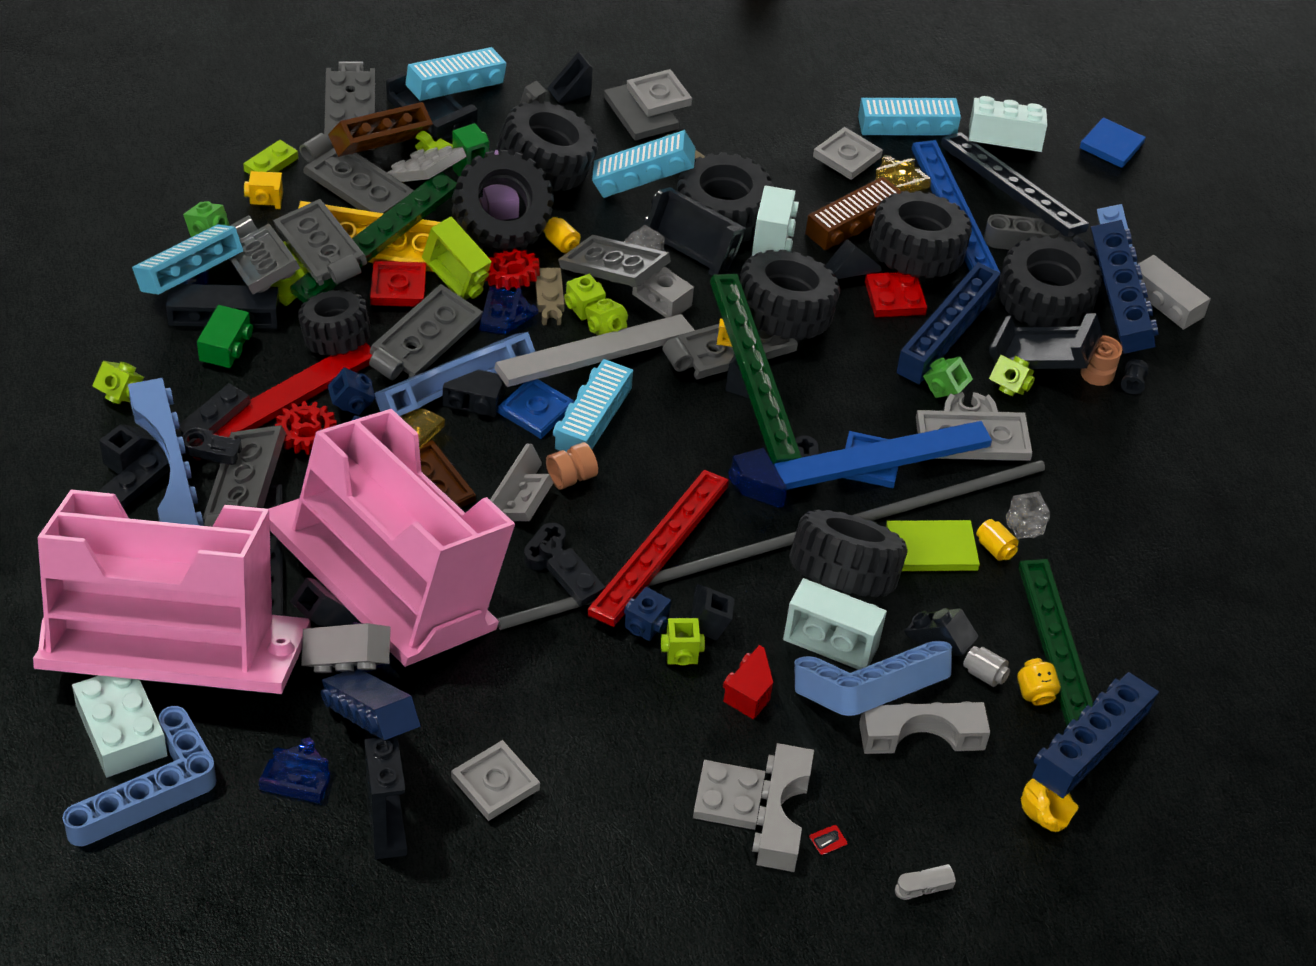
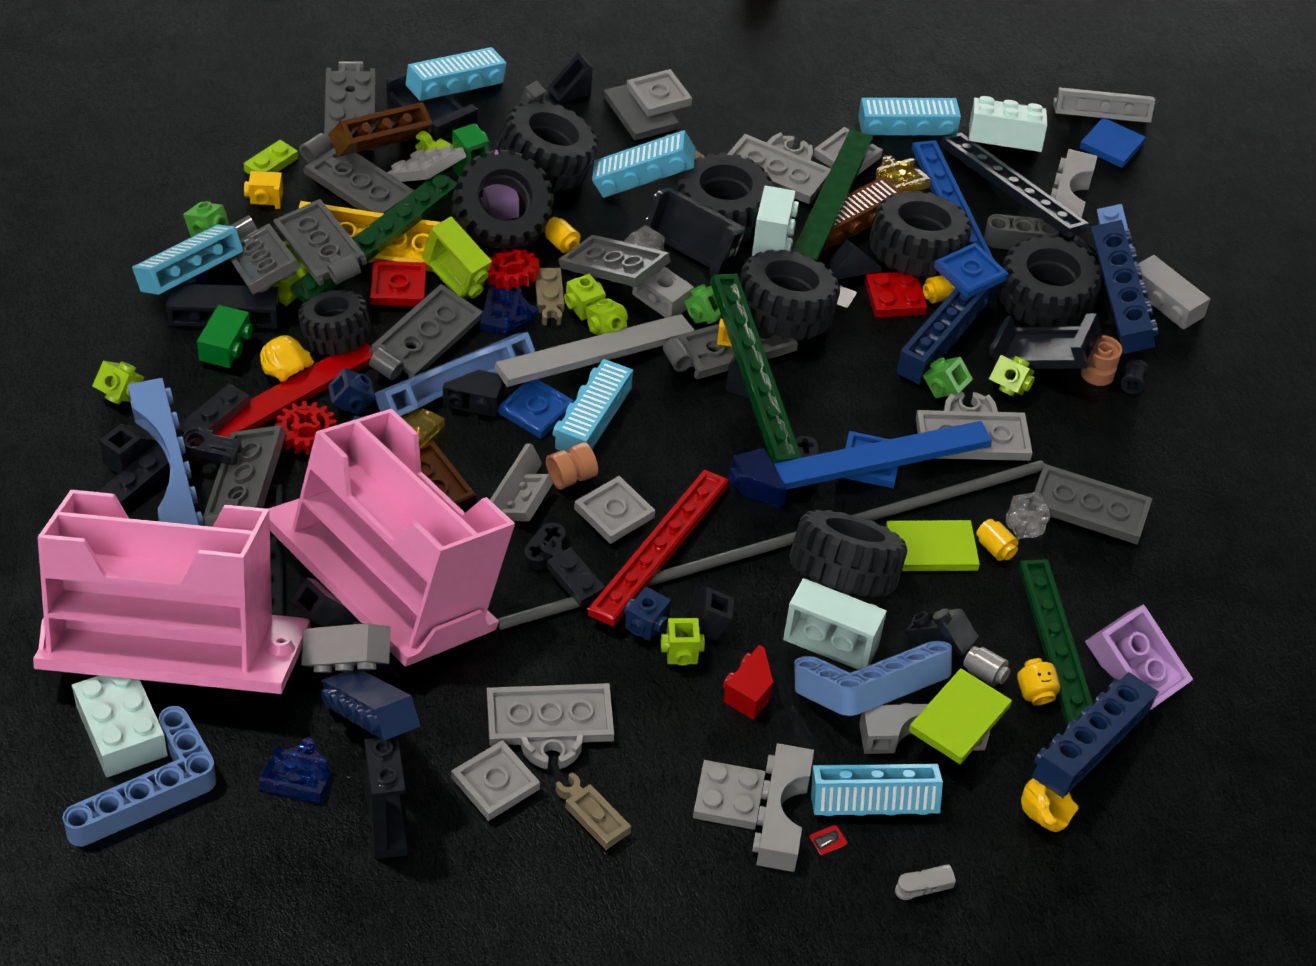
none -> yellow hair [260,335,314,382]
none -> light grey plate [487,683,614,769]
none -> dark tan plate [556,773,631,850]
none -> light grey plate [574,476,655,544]
none -> bright green brick [684,284,721,324]
none -> light grey plate [727,132,831,204]
none -> dark green tile [792,129,873,262]
none -> medium azure brick [811,764,943,816]
none -> white sticker [837,286,857,308]
none -> lime tile [909,668,1012,764]
none -> yellow brick [923,275,955,303]
none -> blue tile [934,243,1009,298]
none -> dark grey plate [1029,464,1152,545]
none -> light grey arch [1051,149,1097,236]
none -> light grey fence [1053,87,1155,123]
none -> lavender slope [1085,604,1193,710]

